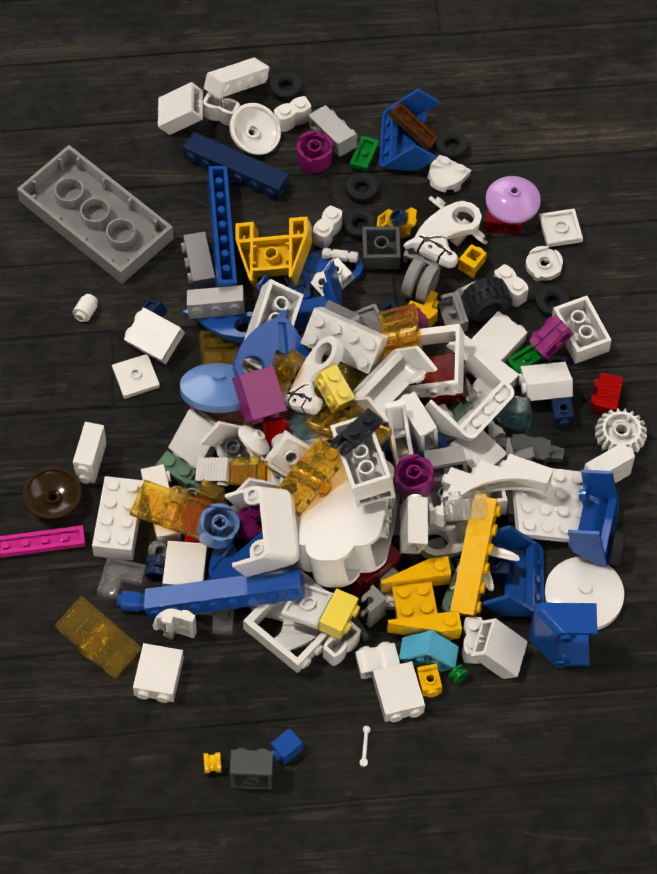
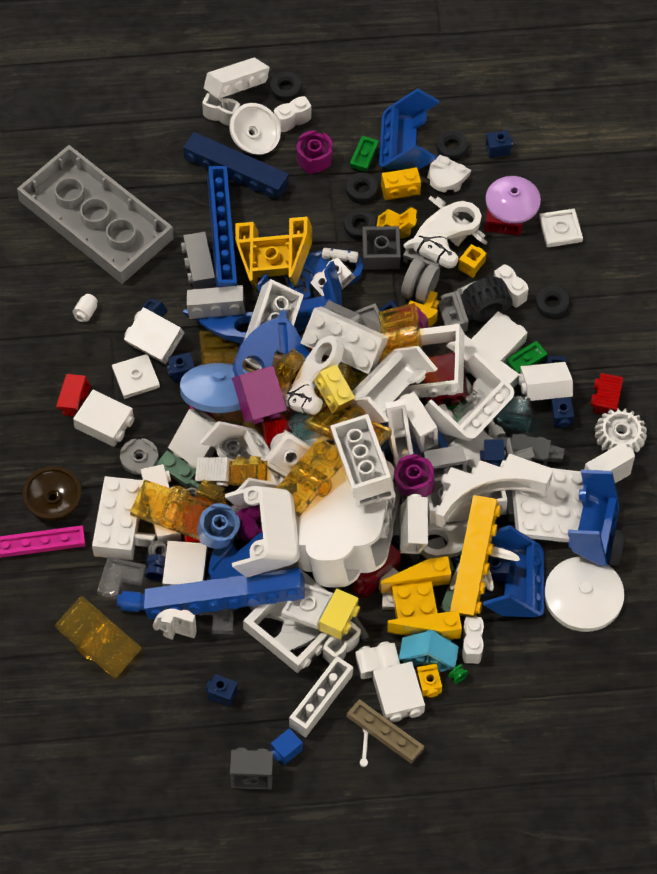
white brick [73,422,107,484] -> none
white brick [133,643,184,703] -> none
white brick [158,82,203,135] -> none
yellow wheel [204,752,221,774] -> none
white dish [238,425,270,456] -> none
light grey brick [308,105,358,157] -> none
white brick [313,206,342,249] -> none
black hinge [330,408,383,456] -> none
light grey hinge [361,585,387,628] -> none
reddish brown plate [388,101,438,151] -> none
dark blue plate [390,209,407,226] -> none
clear brick [442,490,489,522] -> none
white brick [471,618,528,679] -> none
white plate [525,246,563,282] -> none
magenta brick [529,315,574,360] -> none
blue windscreen [529,602,598,668] -> none
white brick [552,296,611,364] -> none
none -> red hinge [56,374,91,416]
none -> white brick [73,390,134,447]
none -> light grey plate [120,438,159,475]
none -> white slope [134,532,157,547]
none -> dark blue brick [166,352,195,383]
none -> dark blue brick [205,674,238,707]
none -> white brick [289,656,353,738]
none -> dark tan plate [346,699,424,764]
none -> yellow brick [381,167,421,200]
none -> dark blue brick [480,439,505,467]
none -> dark blue brick [485,130,513,158]

